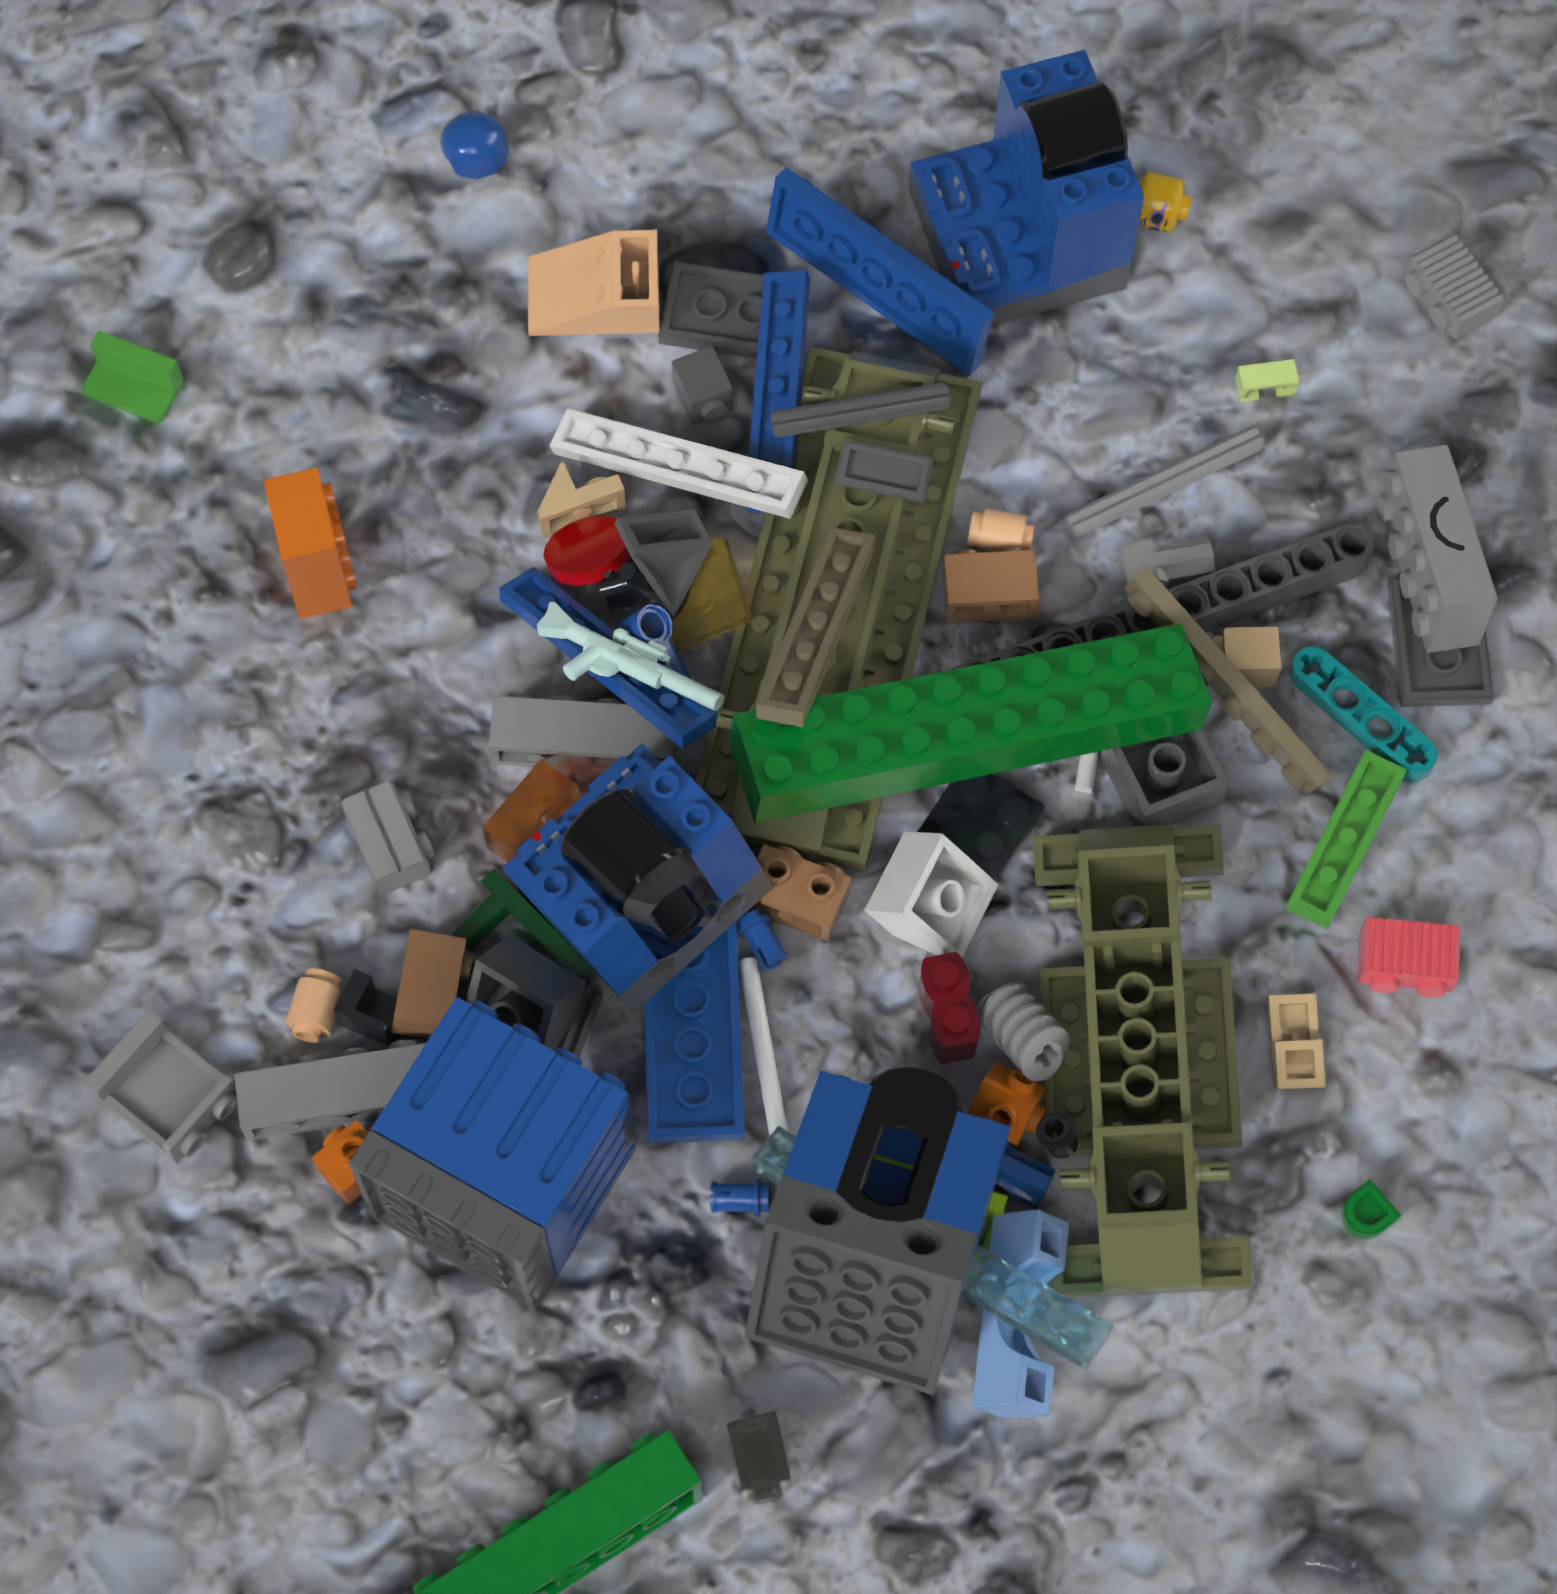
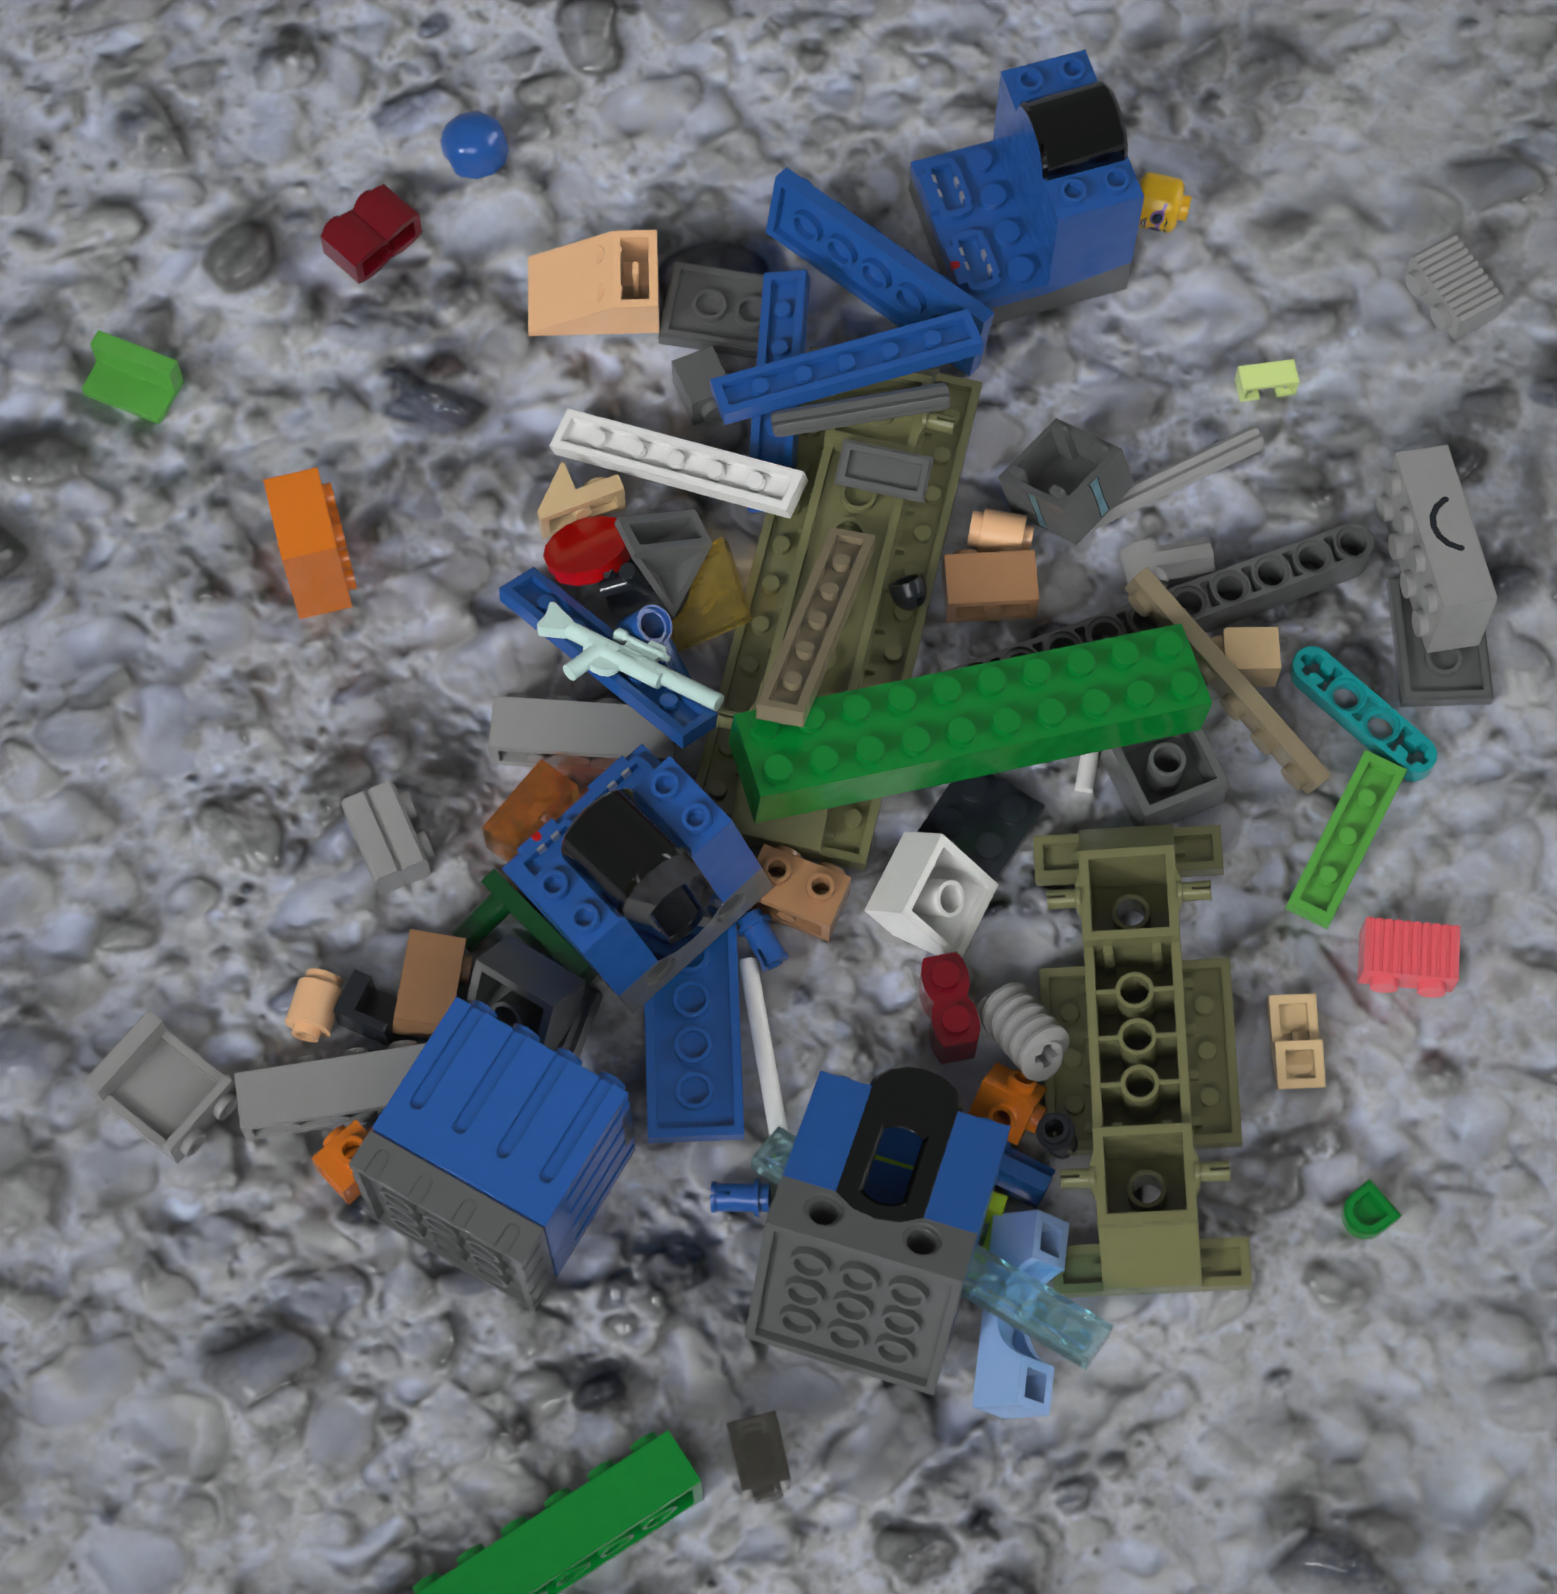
none -> dark red brick [320,184,422,284]
none -> blue plate [710,309,984,425]
none -> black hinge [888,573,927,611]
none -> dark grey container [998,418,1134,545]

